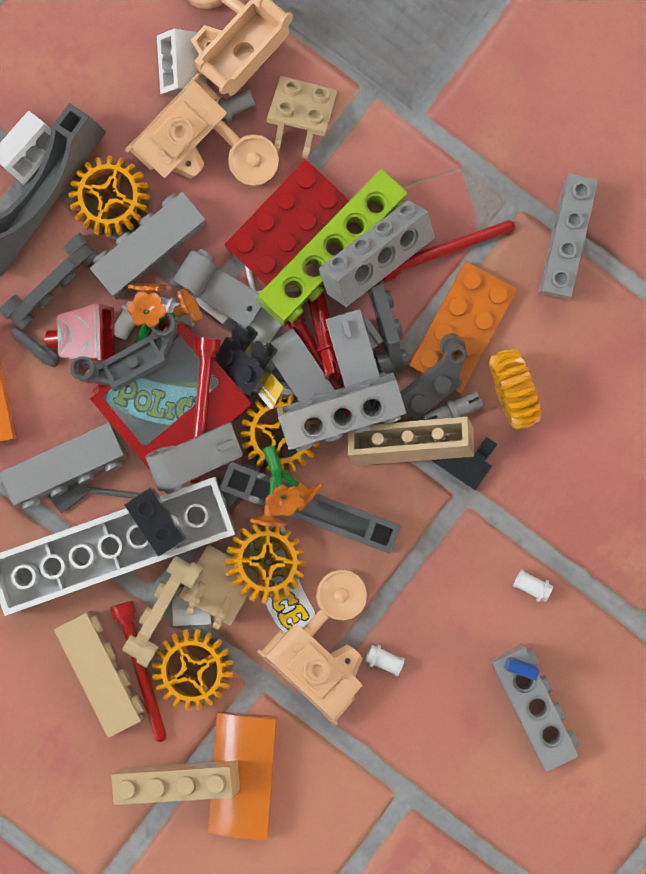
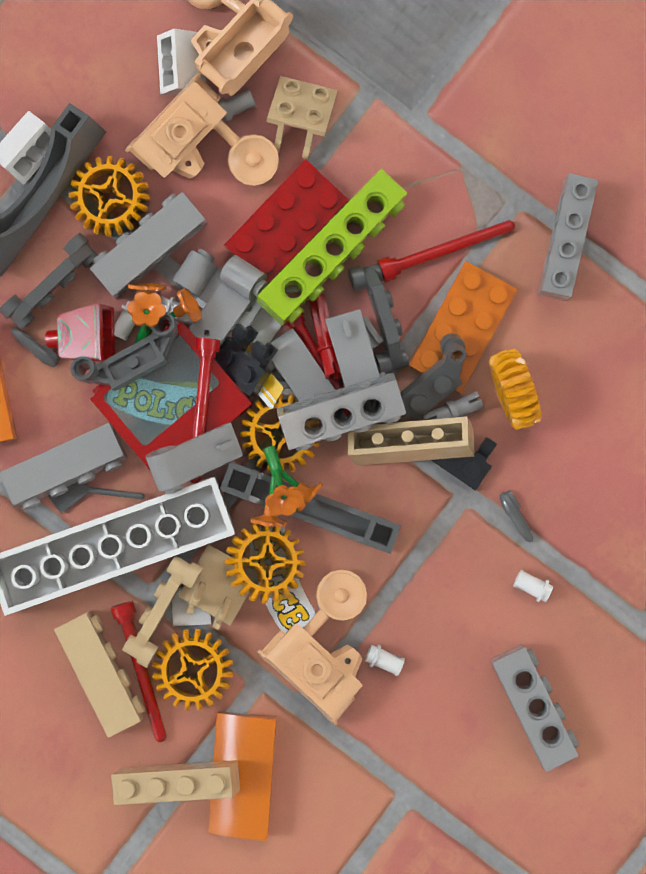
black brick [124,488,187,557] -> none
light grey brick [319,200,435,307] -> none
blue tile [504,657,540,681] -> none
none -> light grey door [189,255,268,346]
none -> dark grey piece [500,490,533,542]

